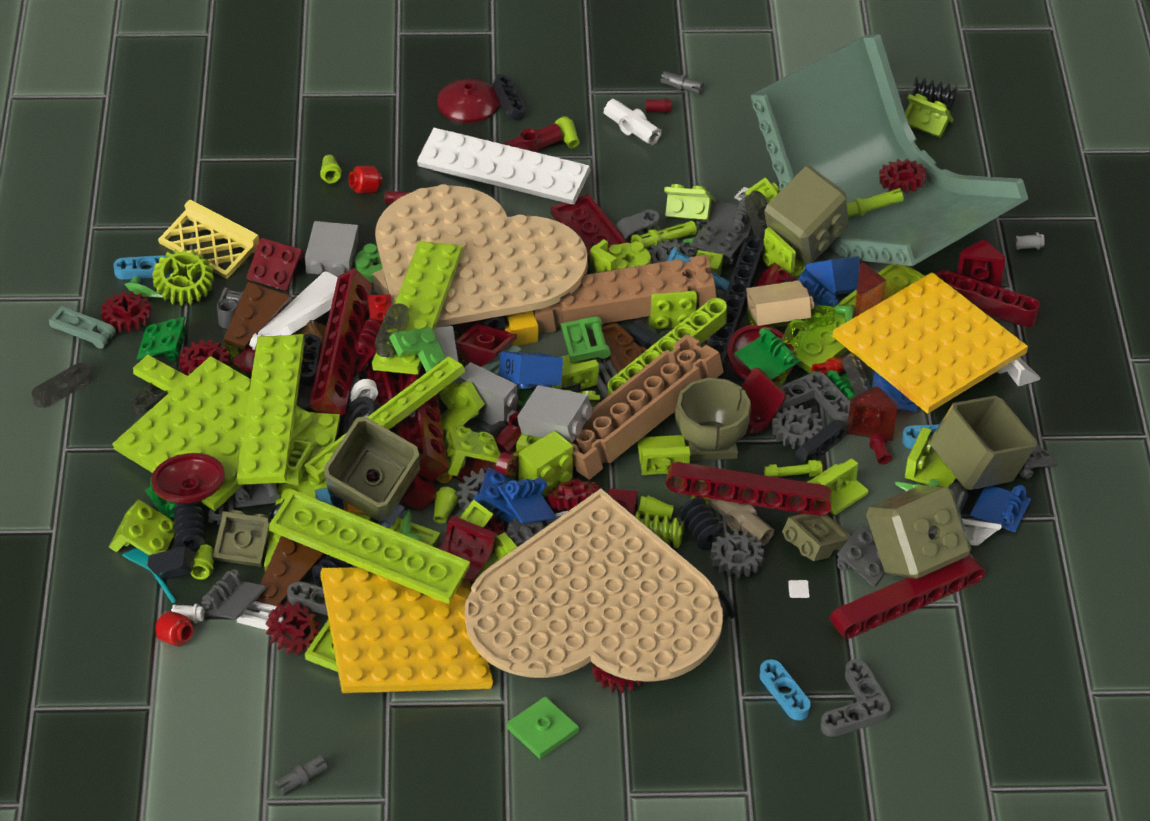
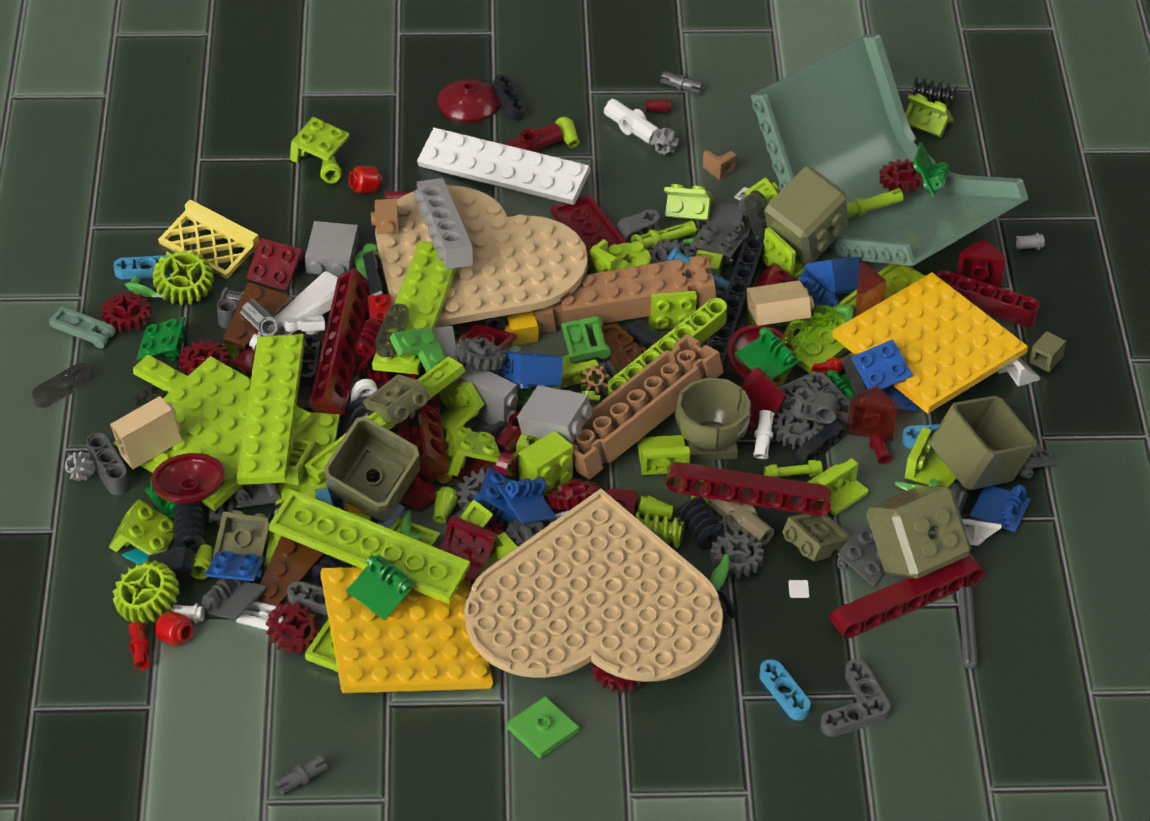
none -> light grey gear [65,451,95,481]
none -> dark grey beam [86,433,129,495]
none -> tan brick [110,396,182,469]
none -> lime gear [113,560,180,625]
none -> red pin [129,621,150,670]
none -> blue hinge [205,551,265,581]
none -> dark grey piece [240,298,285,336]
none -> white plate [284,316,325,334]
none -> lime bracket [290,117,349,163]
none -> green hinge [346,553,417,621]
none -> black beam [363,250,388,296]
none -> olive plate [363,374,430,425]
none -> medium nougat brick [371,199,399,234]
none -> light grey brick [414,178,473,269]
none -> dark grey gear [455,338,506,371]
none -> medium nougat gear [580,364,609,394]
none -> light grey gear [651,128,679,154]
none -> medium nougat panel [703,150,737,180]
none -> bright green bar [710,554,729,591]
none -> white pin [753,410,774,459]
none -> dark grey piece [791,388,838,424]
none -> blue hinge [851,339,913,397]
none -> green hinge [913,142,949,197]
none -> dark grey axle [958,587,978,669]
none -> olive brick [1029,331,1066,372]

